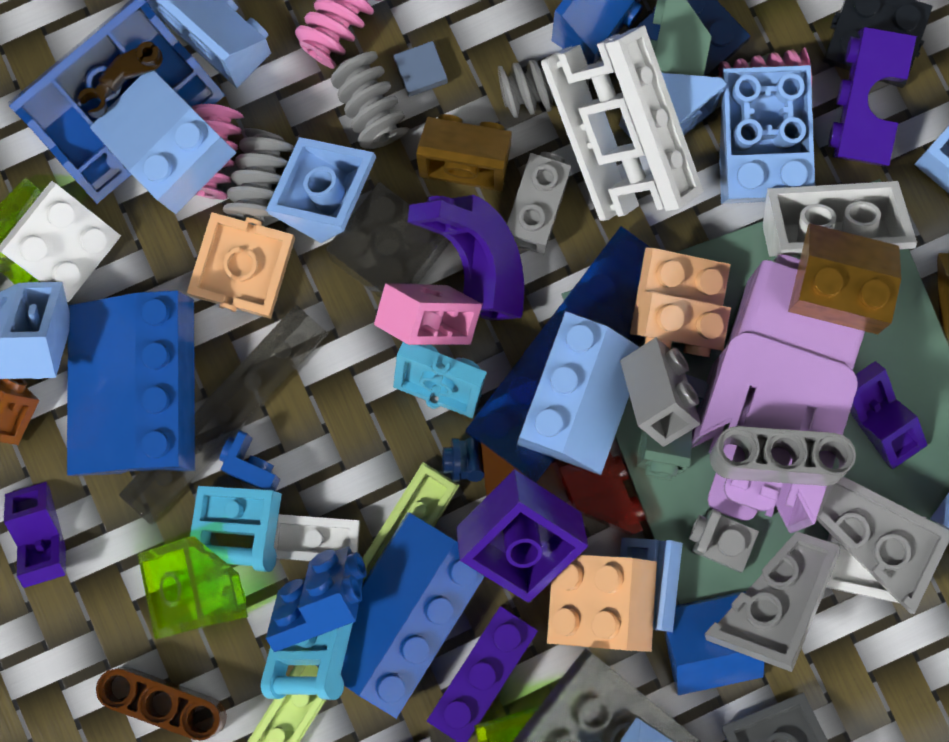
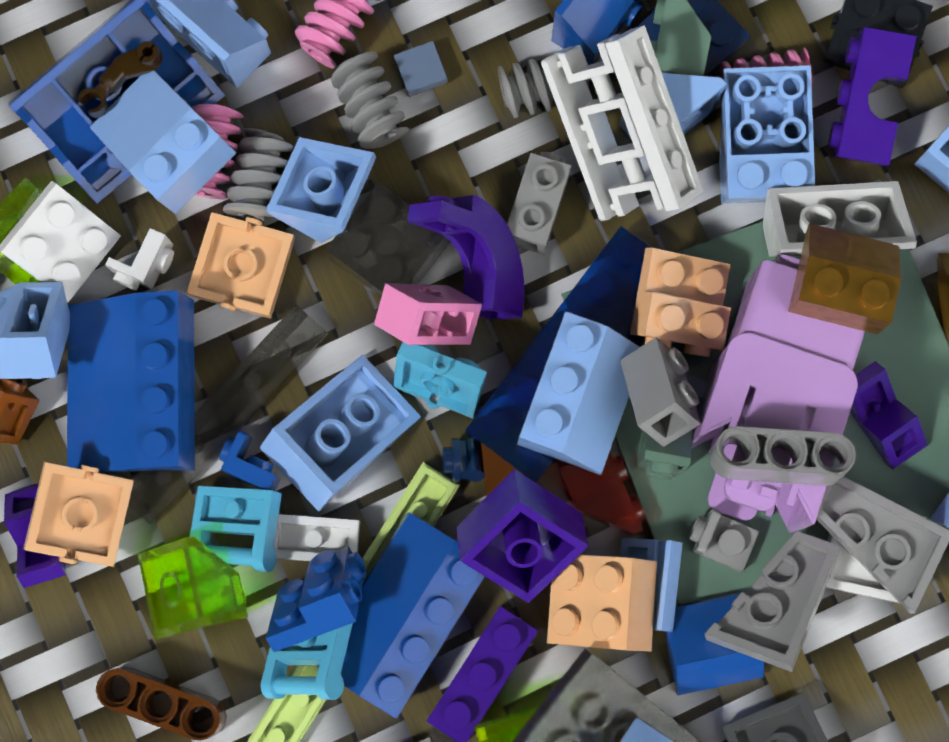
pearl gold slope [416,114,512,191] -> none
none -> light nougat plate [24,461,134,567]
none -> white bracket [105,228,174,291]
none -> light blue slope [260,354,421,512]

